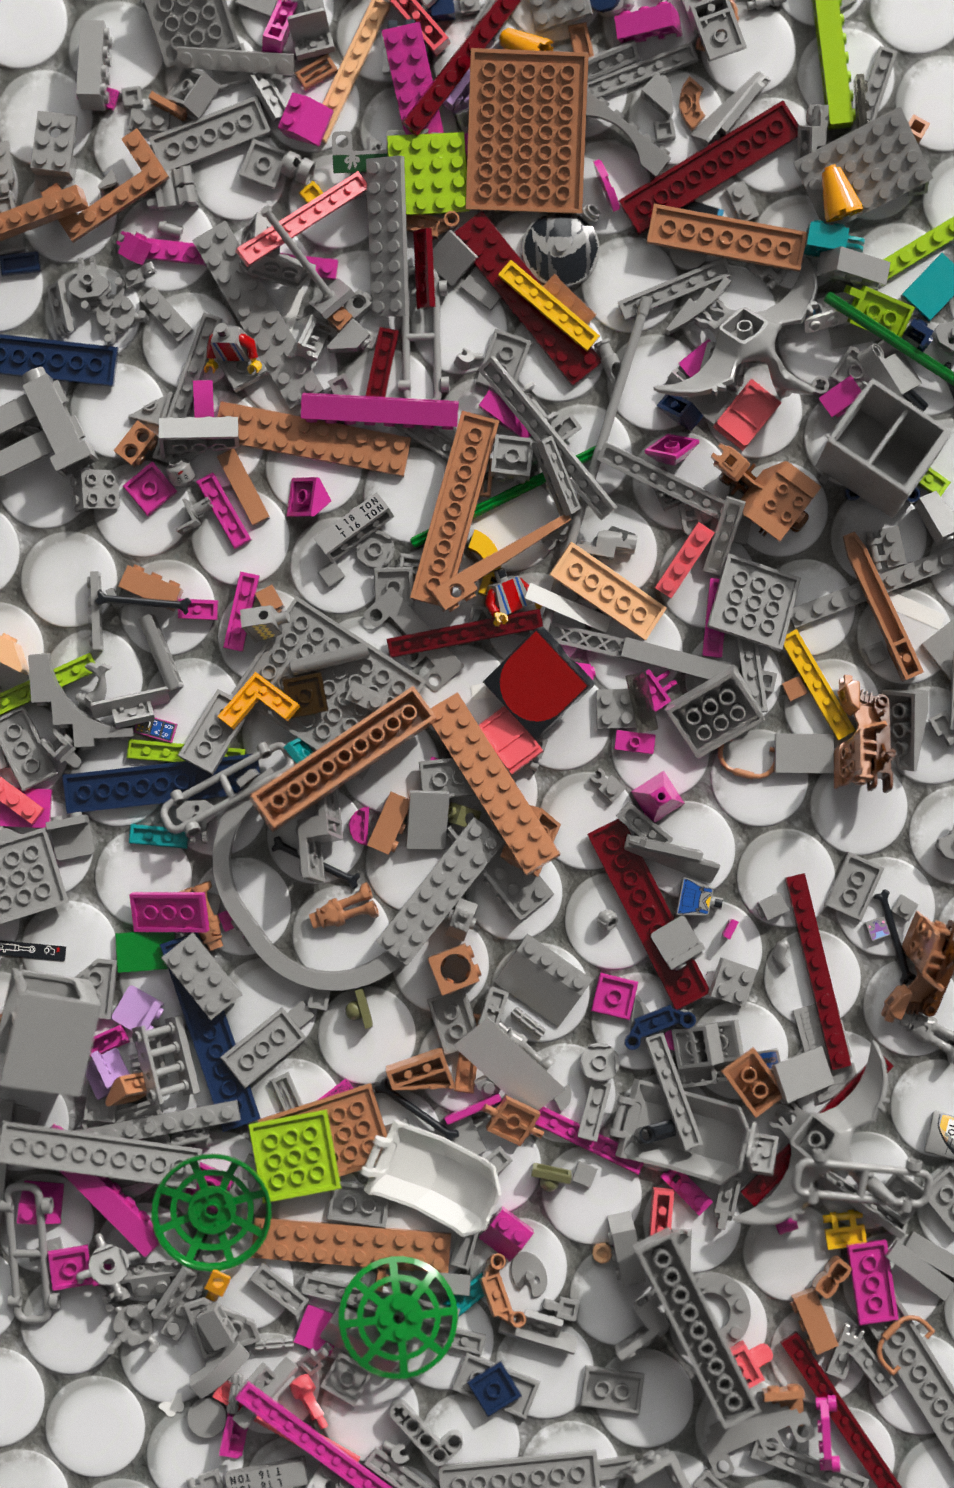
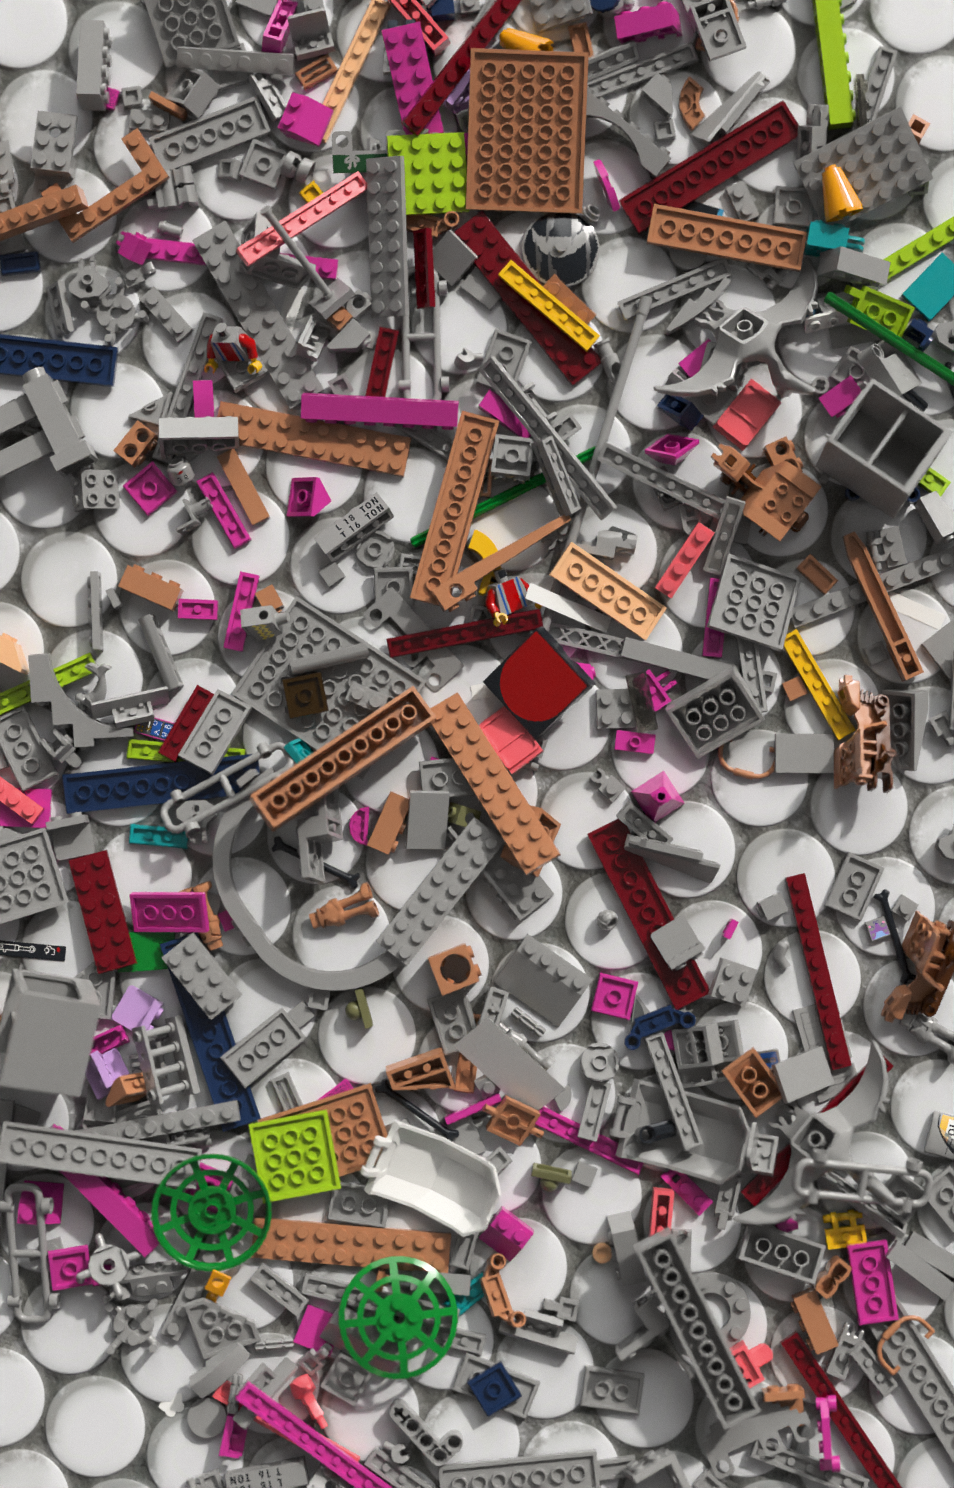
black piece [94,589,191,615] -> none
light grey slope [98,170,119,195] -> none
light grey tile [151,1266,199,1321] -> none
light grey hinge [195,1301,237,1351] -> none
light orange plate [217,672,300,730] -> none
light grey hinge [446,898,478,941] -> none
light grey piece [511,1251,547,1297] -> none
torso [675,877,723,915] -> none
none -> dark red plate [68,850,138,974]
none -> dark red plate [158,685,214,763]
none -> light grey slope [217,158,243,181]
none -> light grey slope [735,1225,826,1285]
none -> nougat brick [763,436,804,472]
none -> light grey tile [773,186,814,228]
none -> nougat tile [796,554,838,595]

